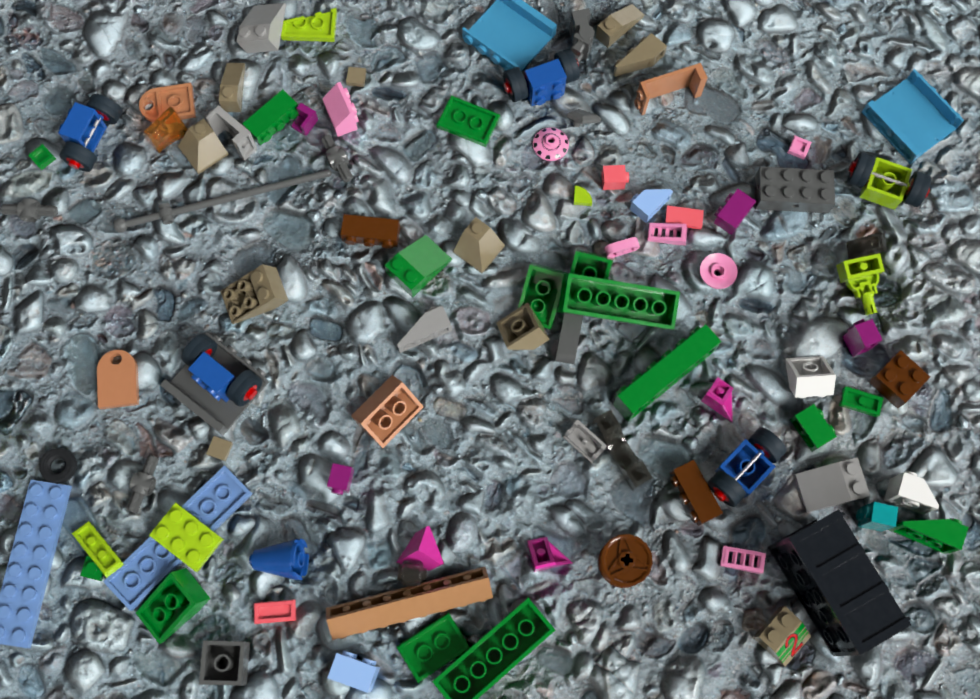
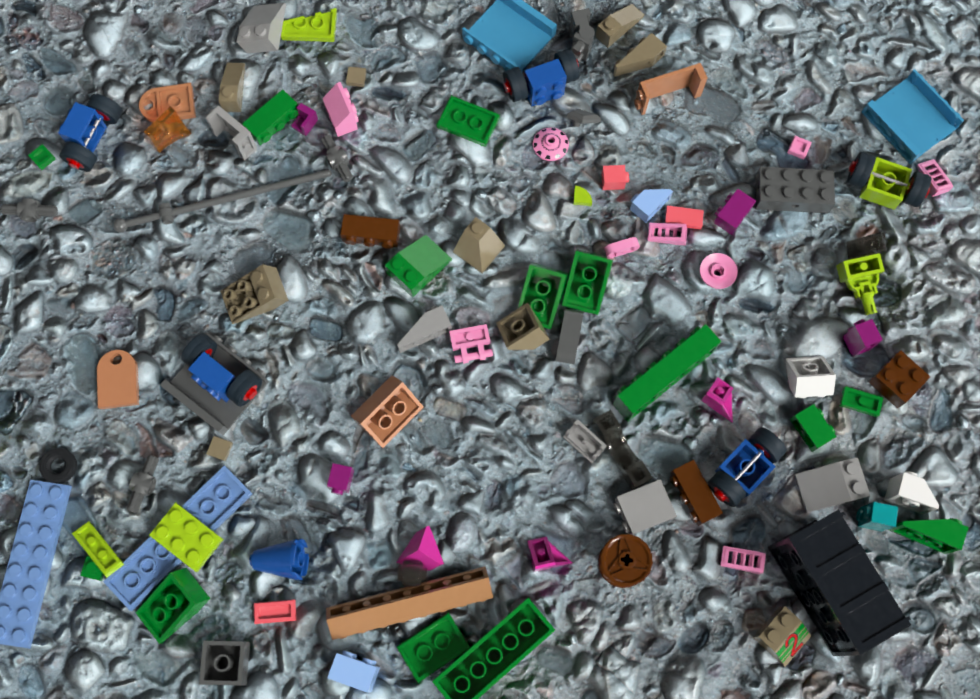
dark tan slope [178,118,229,174] -> none
green brick [558,273,680,330] -> none
none -> bright pink plate [449,324,493,364]
none -> light grey panel [613,479,677,535]
none -> bright pink slope [917,159,953,197]

